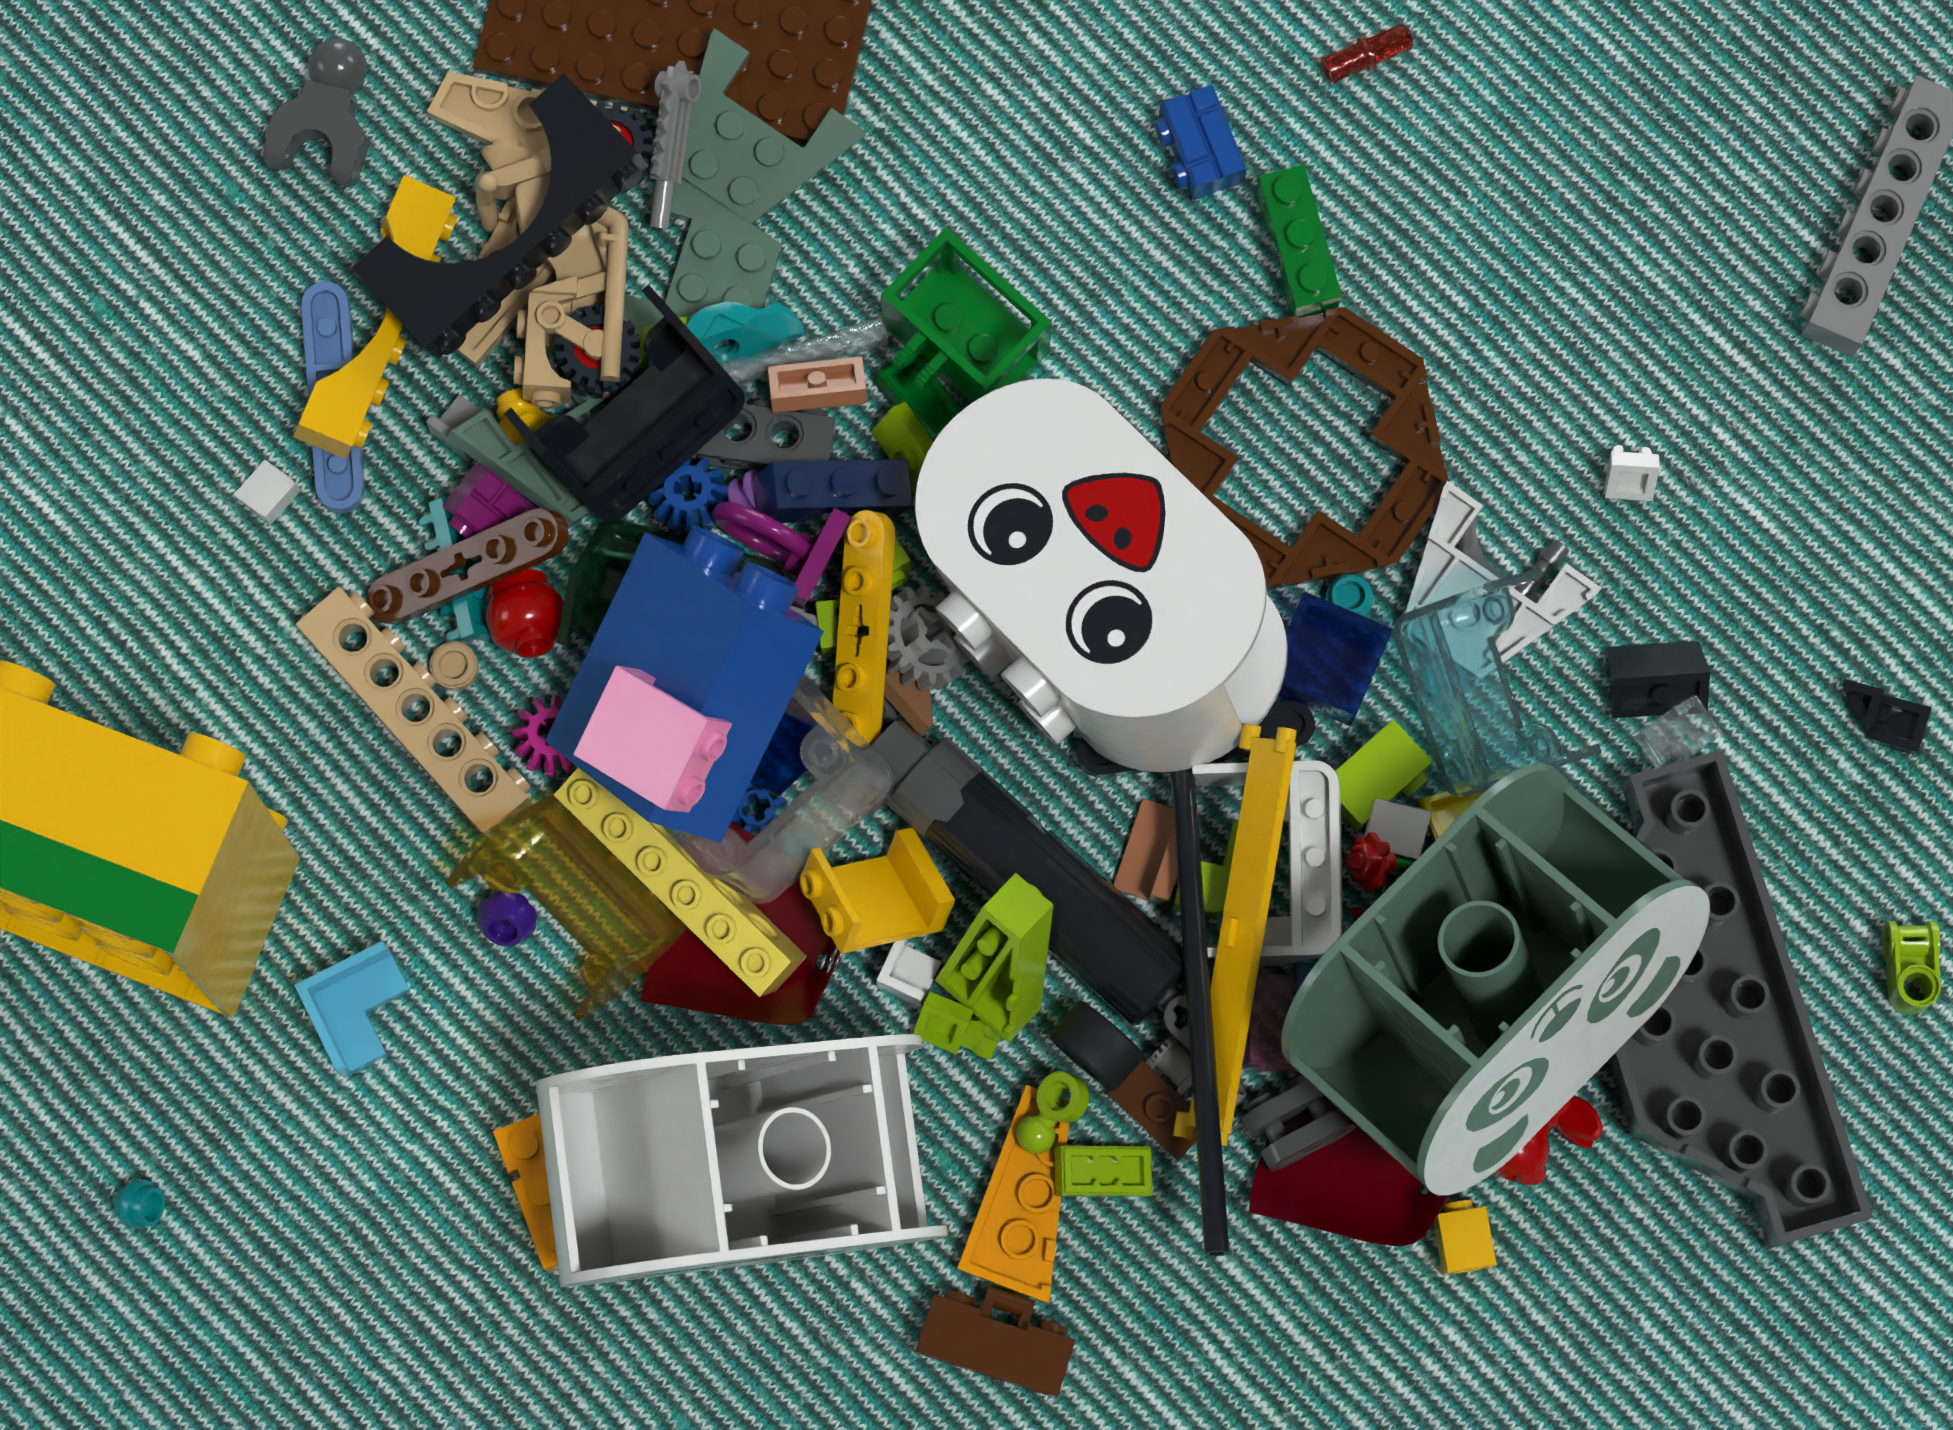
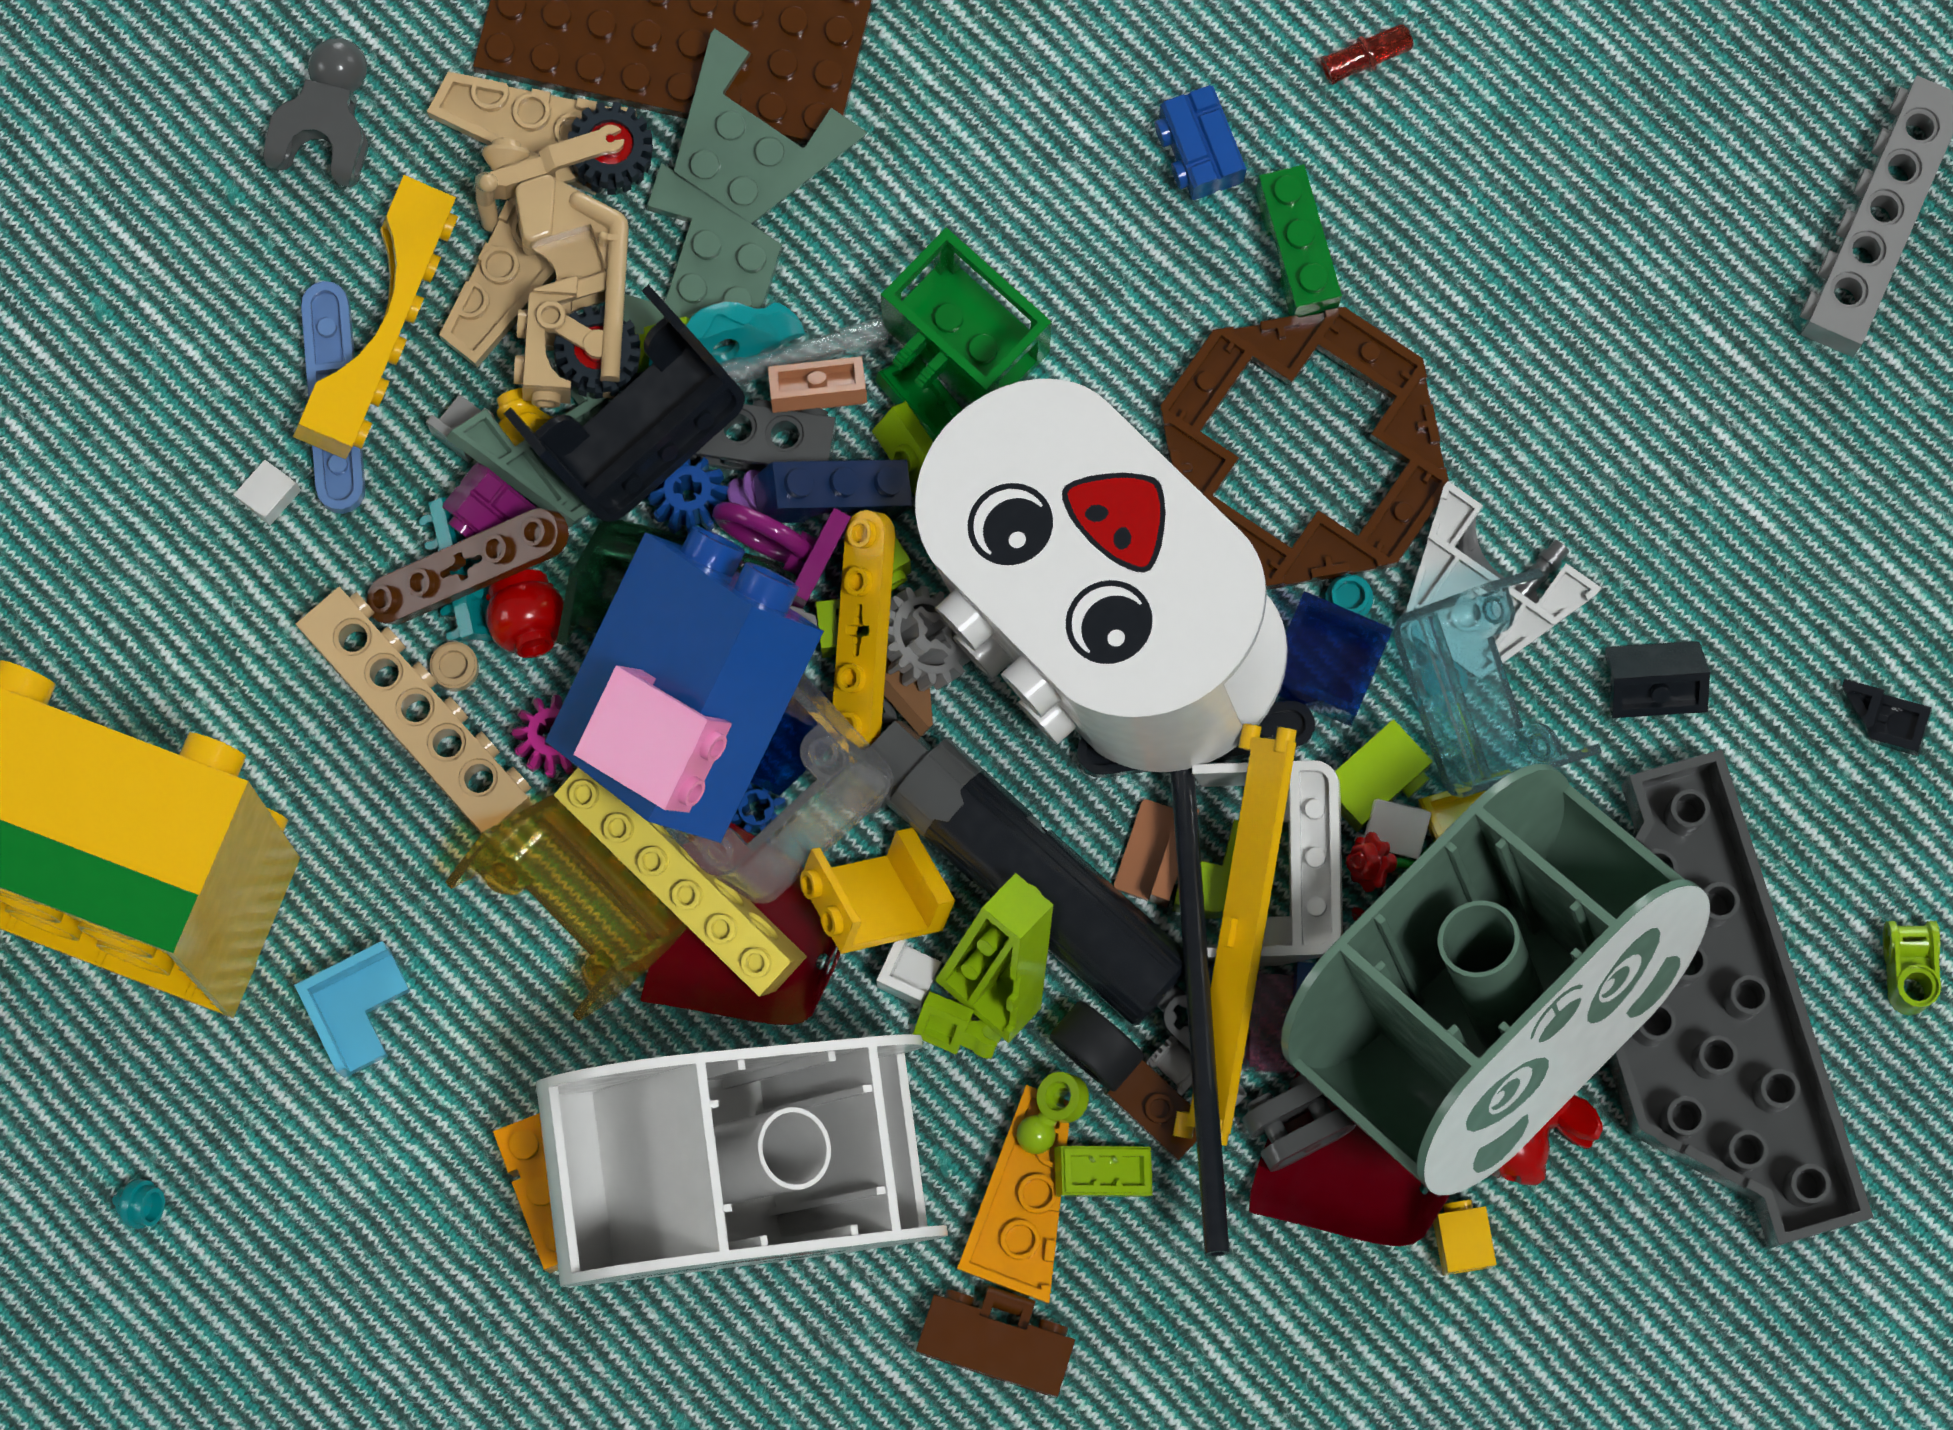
black arch [352,73,648,360] -> none
dark purple plate [477,891,536,946] -> none
light grey piece [649,61,702,229] -> none
white tile [1605,445,1660,501] -> none
clear brick [1634,695,1724,768] -> none

